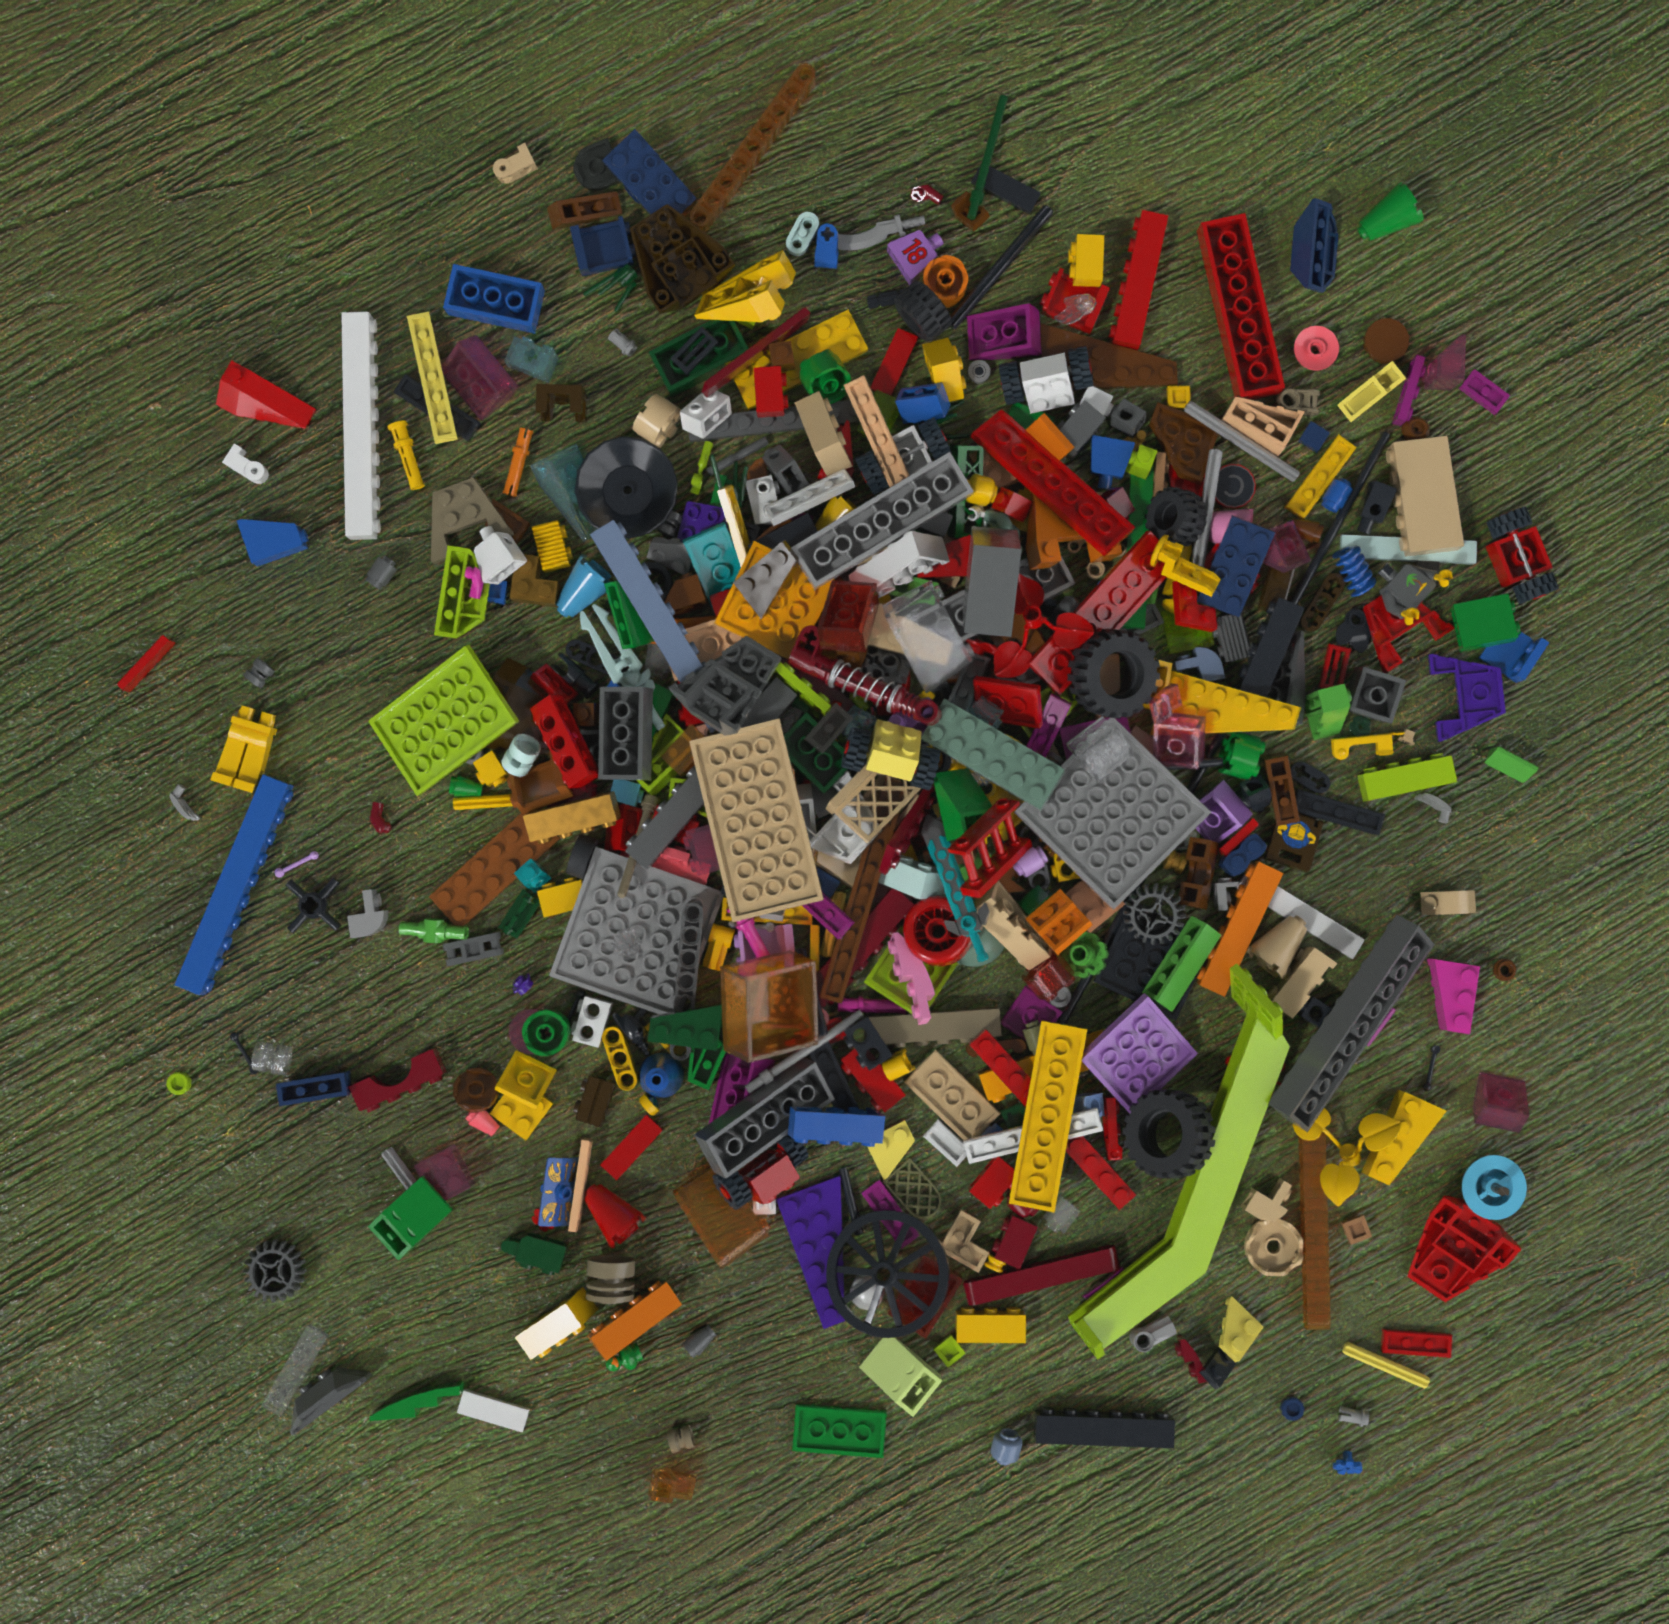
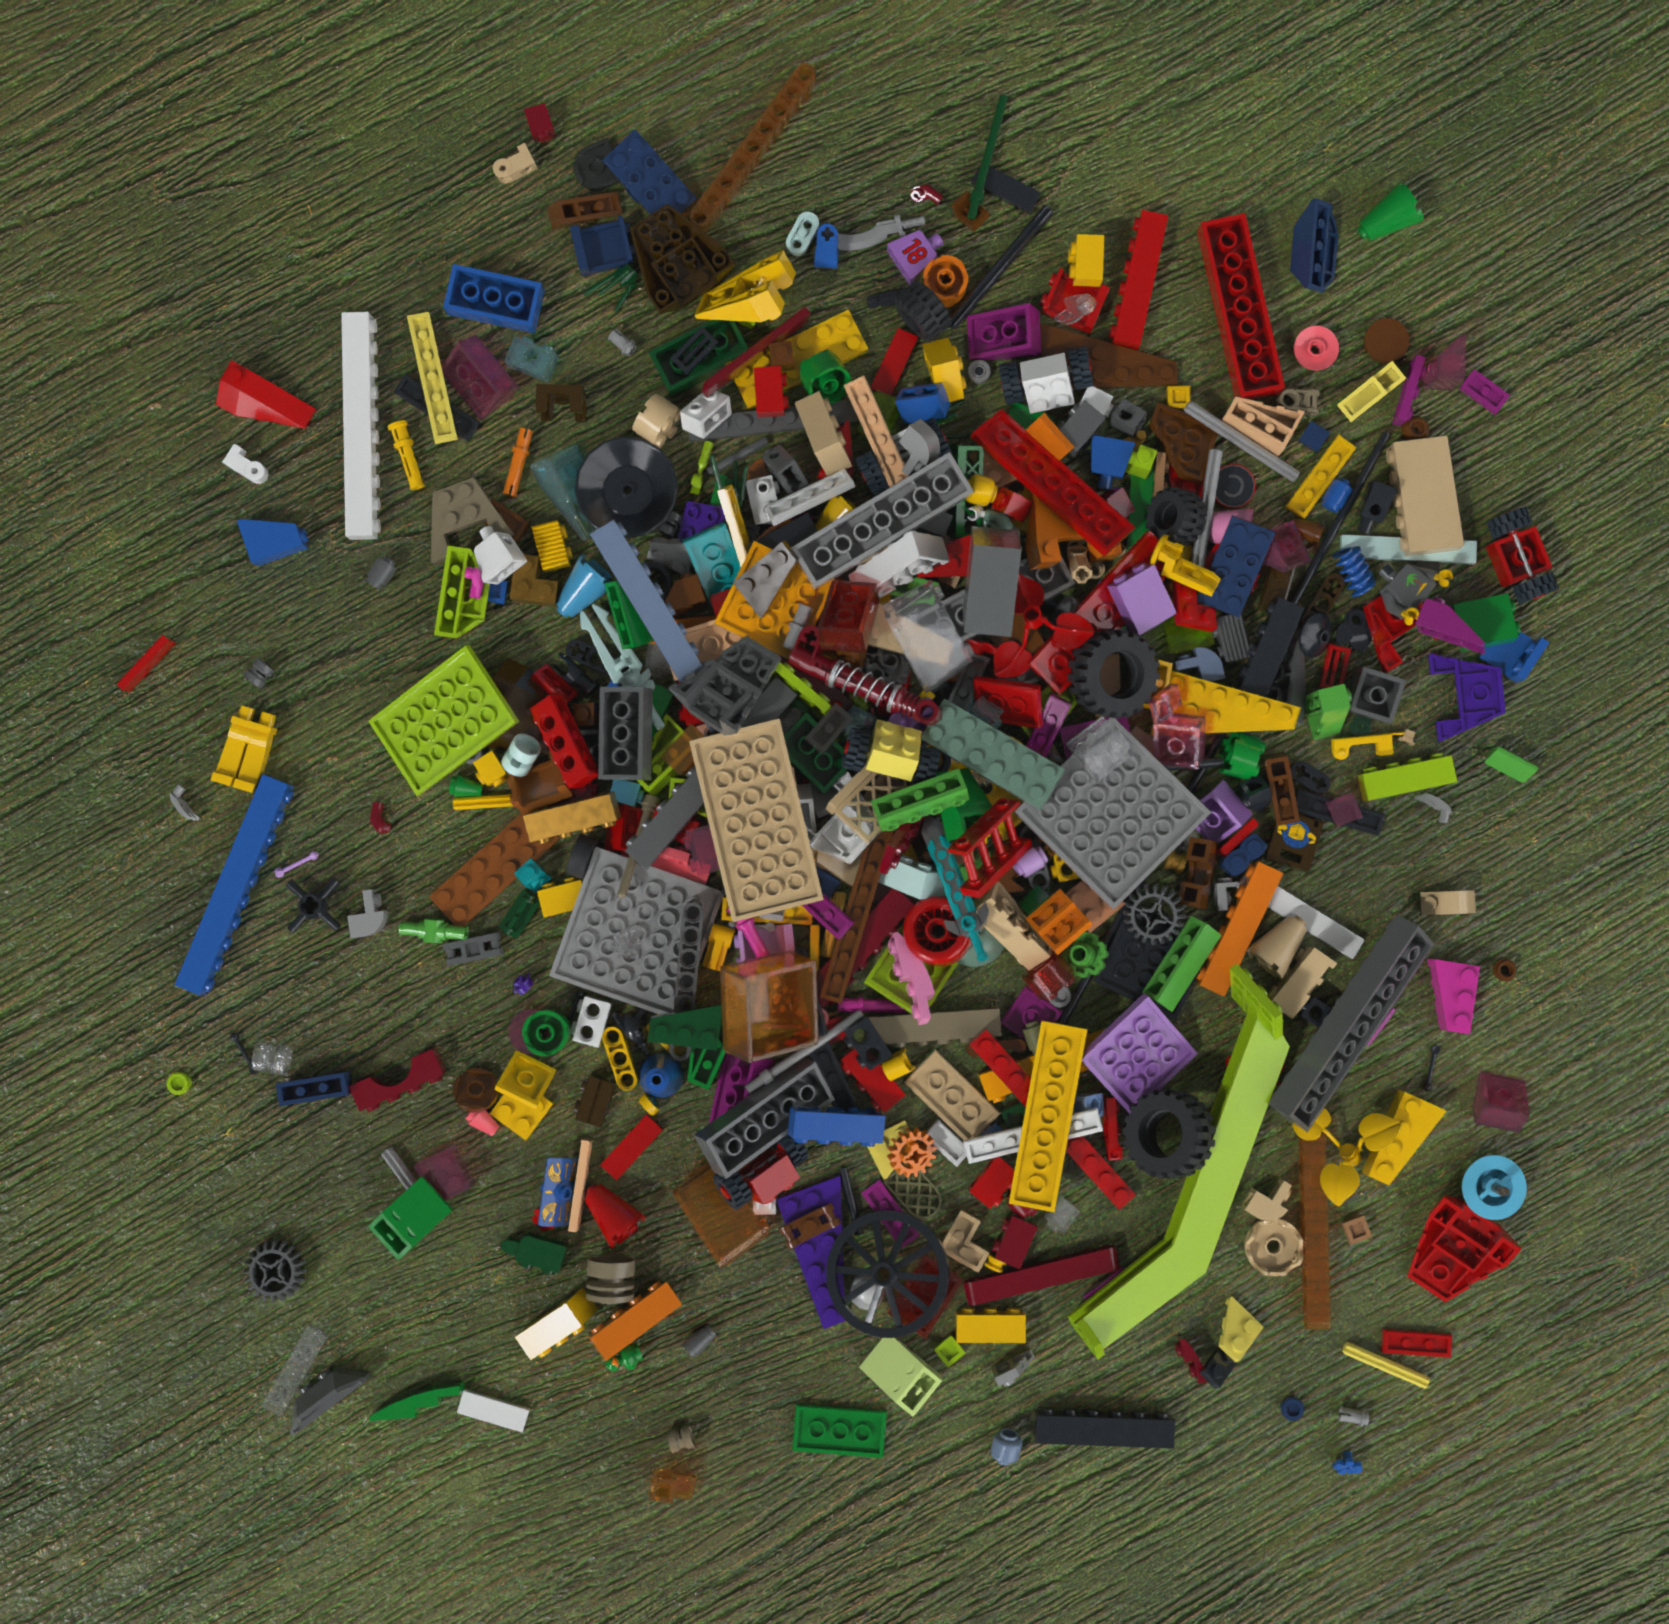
light grey piece [1129,1315,1177,1352] -> none
none -> dark red brick [524,103,556,143]
none -> reddish brown plate [778,1202,842,1249]
none -> light grey pin [782,603,813,650]
none -> bright green brick [871,768,969,832]
none -> orange gear [887,1127,937,1178]
none -> light grey brick [899,419,940,476]
none -> light grey wing [991,1348,1035,1386]
none -> tan piece [1066,545,1092,583]
none -> medium lavender brick [1107,562,1176,635]
none -> black dish [1299,612,1332,657]
none -> clear pink panel [1326,792,1363,827]
none -> magenta slope [1415,597,1486,654]

